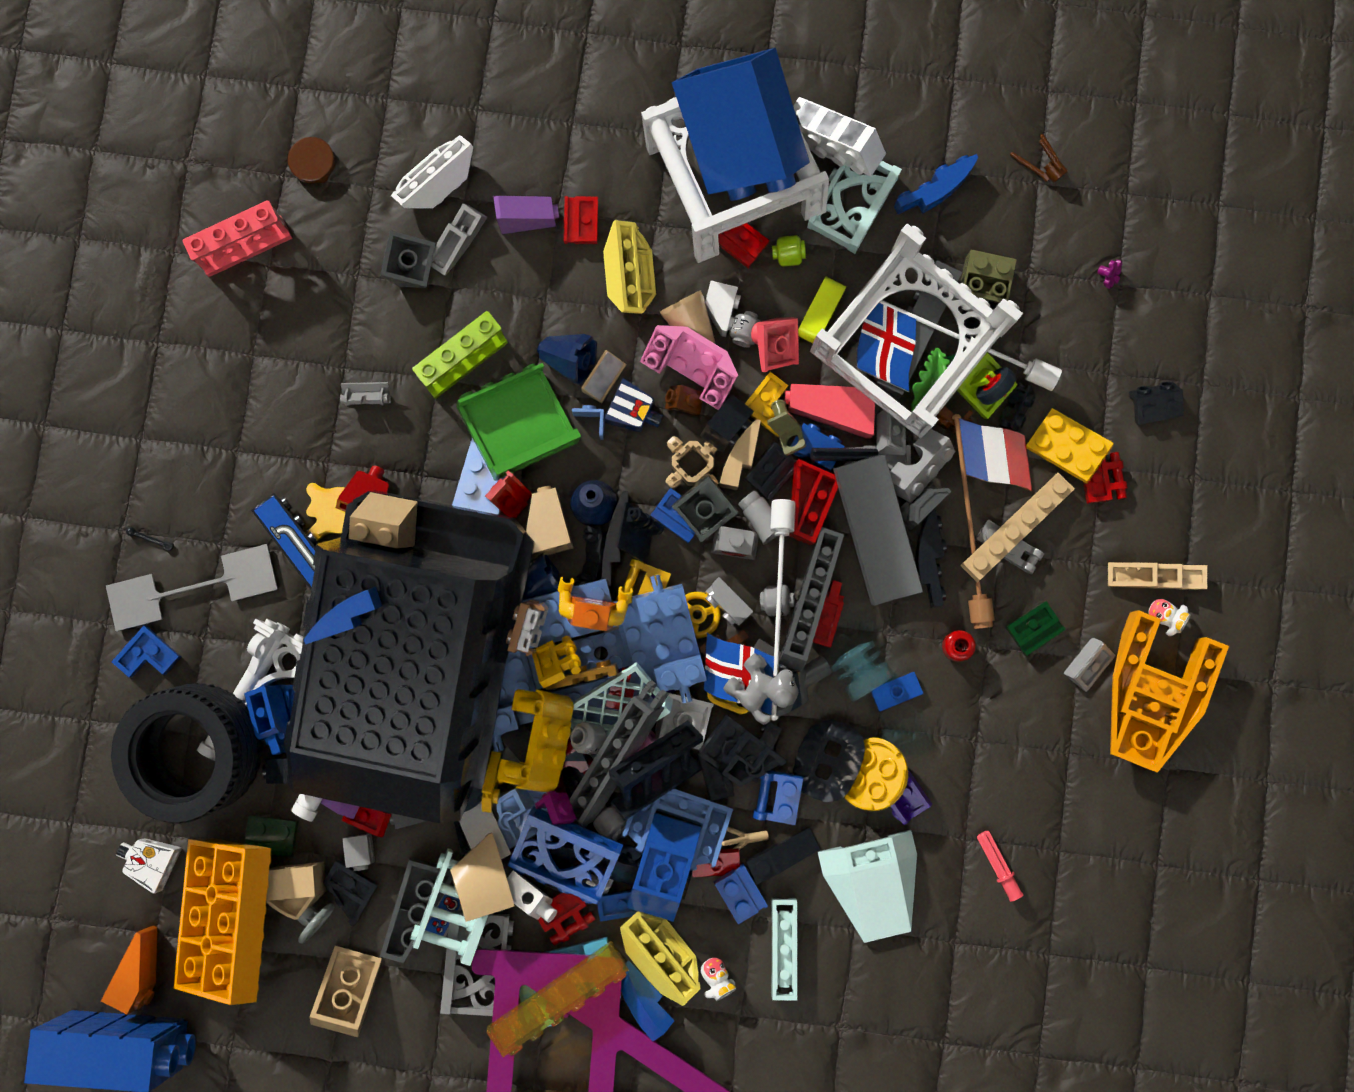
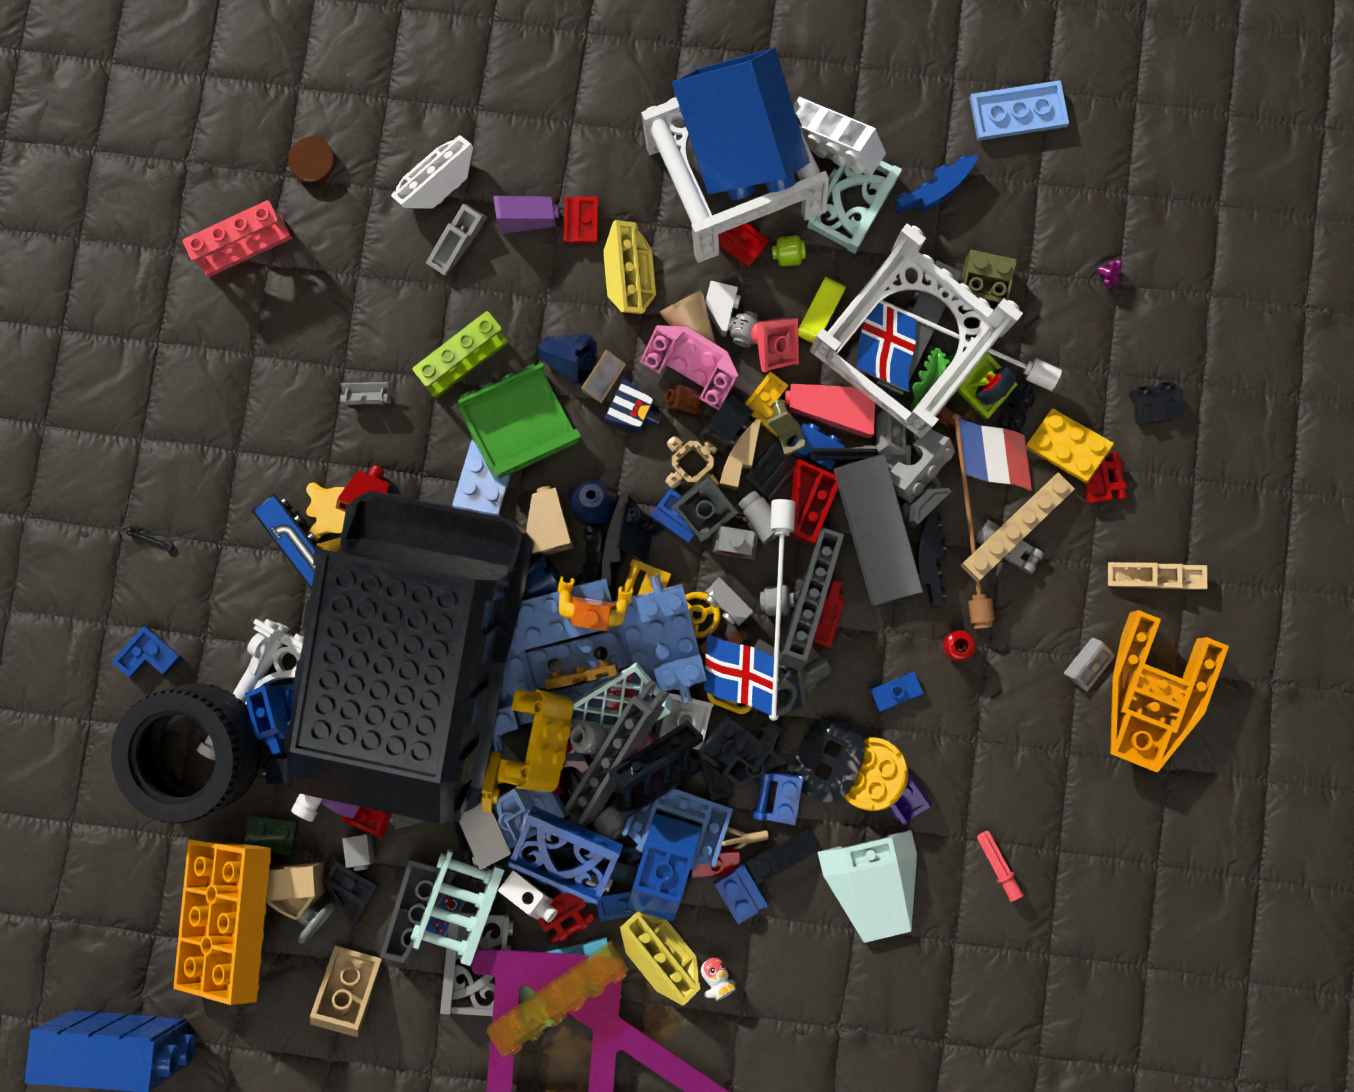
orange slope [101,926,157,1015] -> none
light grey hinge [106,544,278,631] -> none
white torso [116,838,182,893] -> none
blue slope [304,586,382,645] -> none
tan slope [349,492,417,548] -> none
dark grey slope [380,230,436,288] -> none
tan slope [450,832,514,922] -> none
red plate [485,471,532,518] -> none
piece [506,599,549,656] -> none
yellow plate [532,636,581,688] -> none
magenta bracket [535,791,576,825] -> none
medium blue bracket [572,405,605,440] -> none
blue slope [621,960,674,1042] -> none
light grey animal [723,653,799,725] -> none
light aqua piece [771,898,797,1000] -> none
clear light blue wheel [830,641,895,702] -> none
dark green plate [1005,601,1066,656] -> none
reddish brown plant [1010,134,1068,183] -> none
animal [1148,599,1190,636] -> none
none -> light blue plate [969,80,1069,141]

